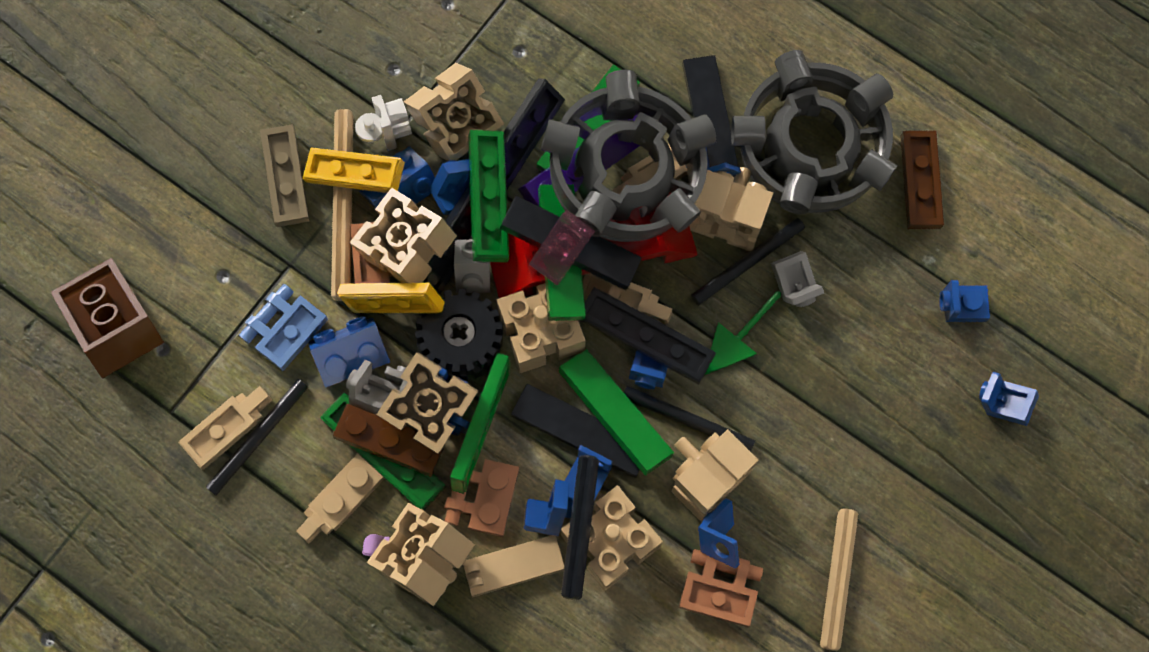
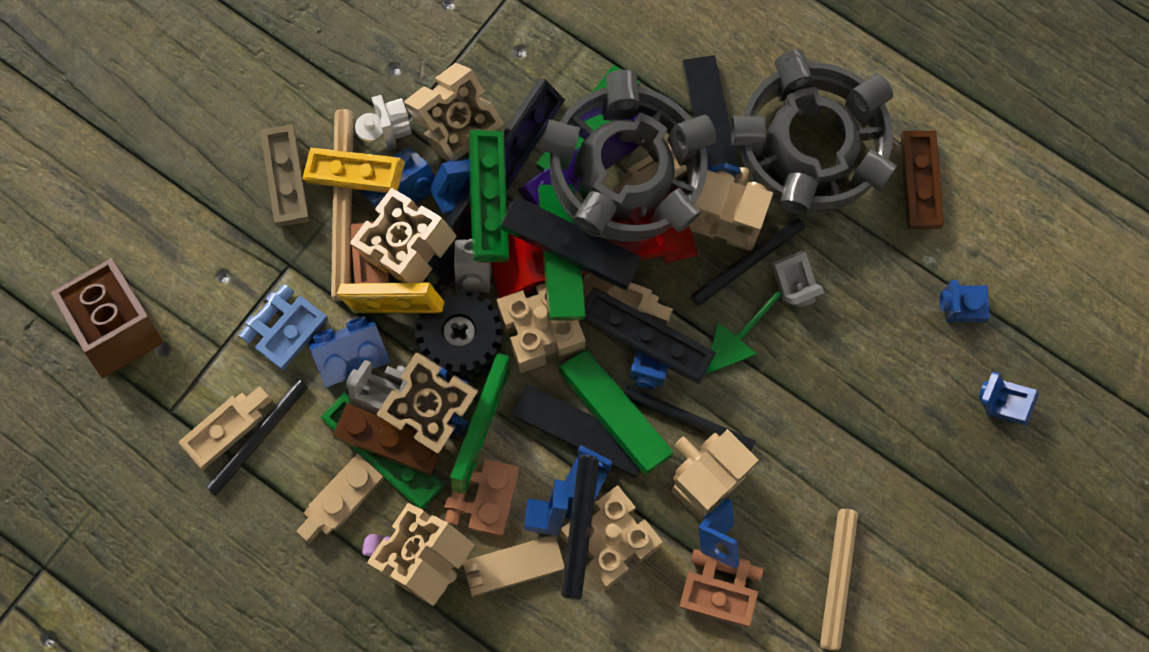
clear pink plate [529,210,595,285] -> none

